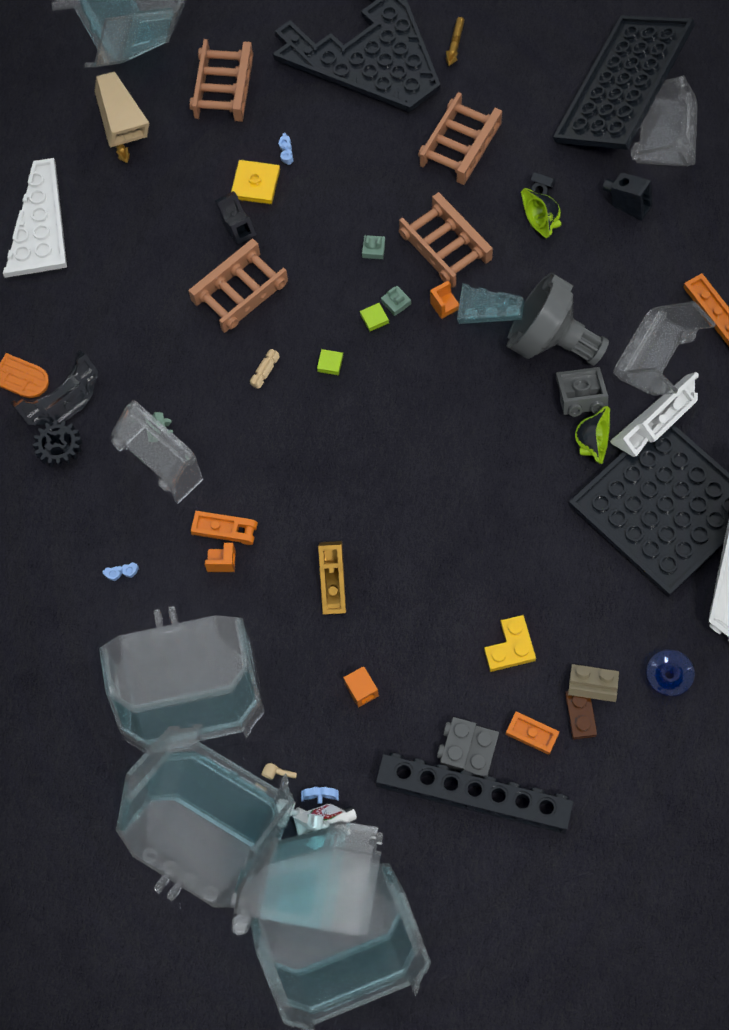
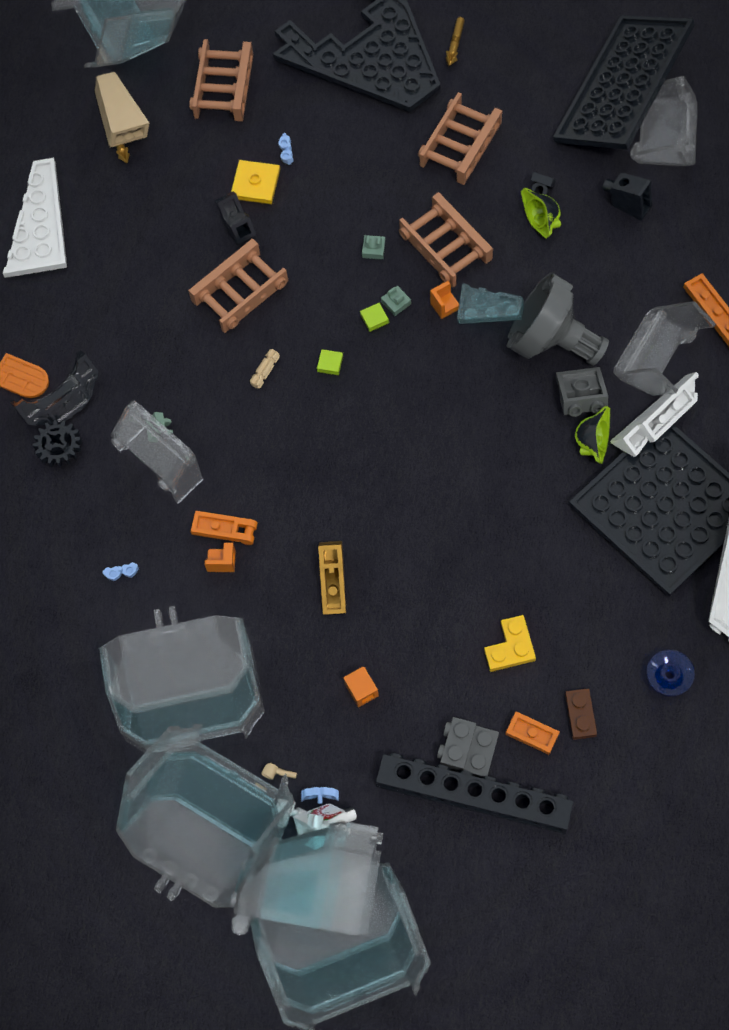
dark tan plate [568,664,619,702] -> none

